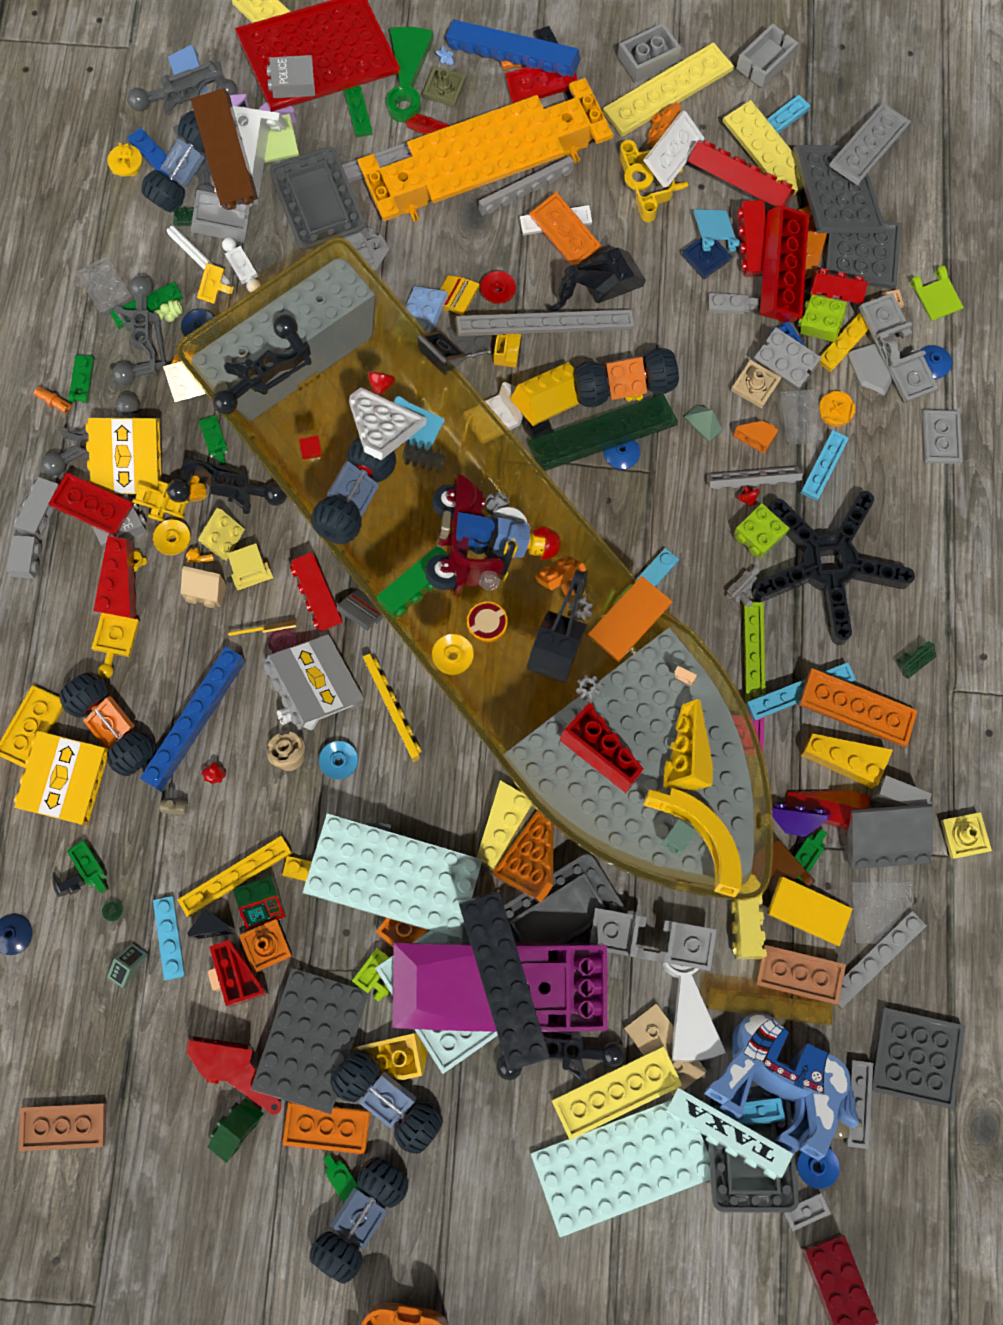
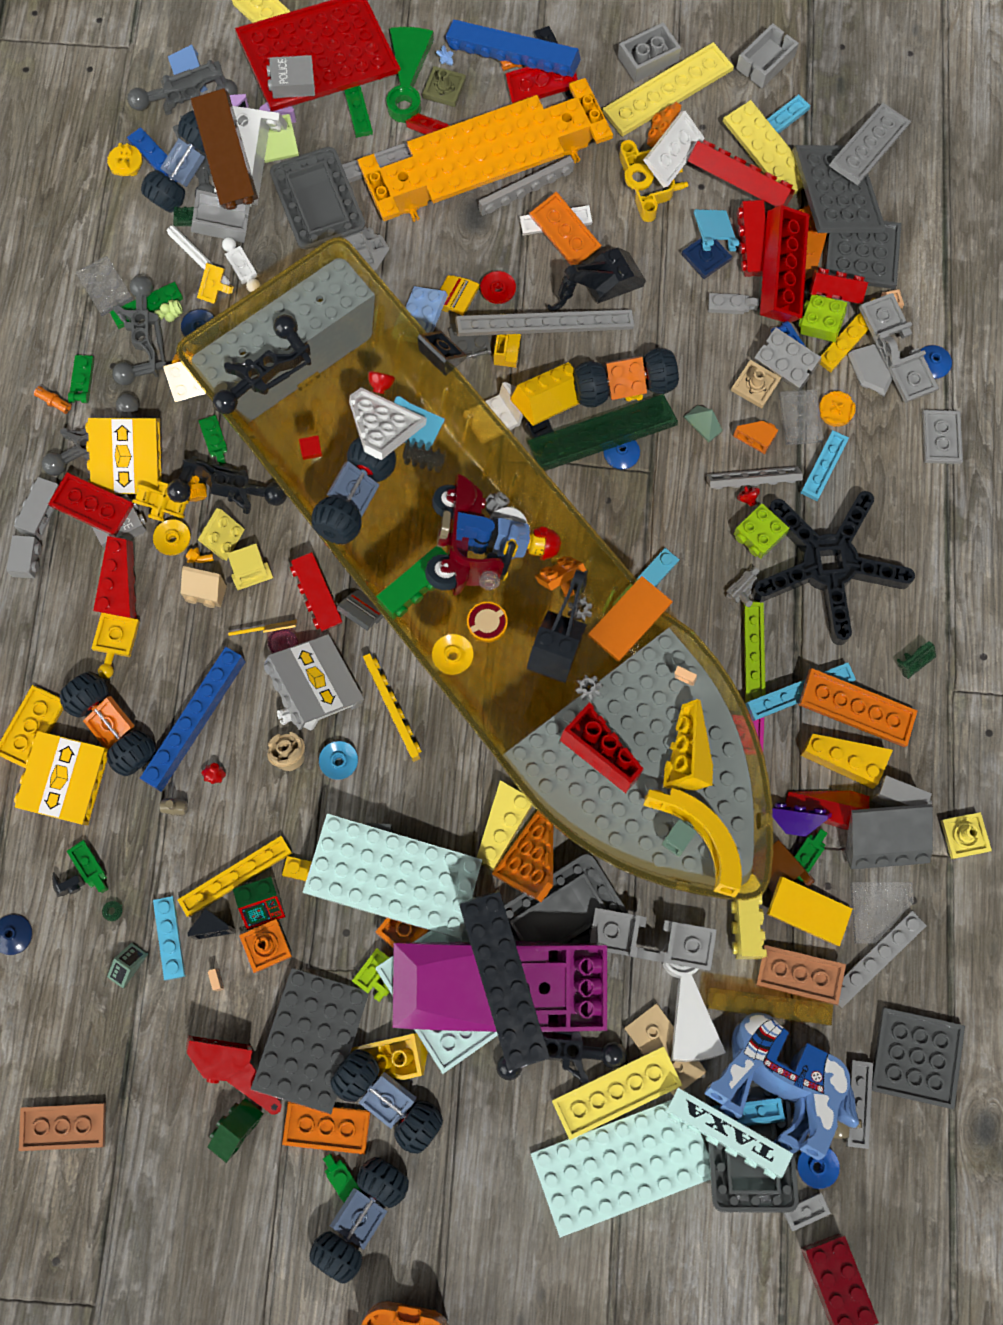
yellow plate [133,550,147,572] -> none
red wedge [209,940,269,1007] -> none
lime flag [910,265,964,322] -> none

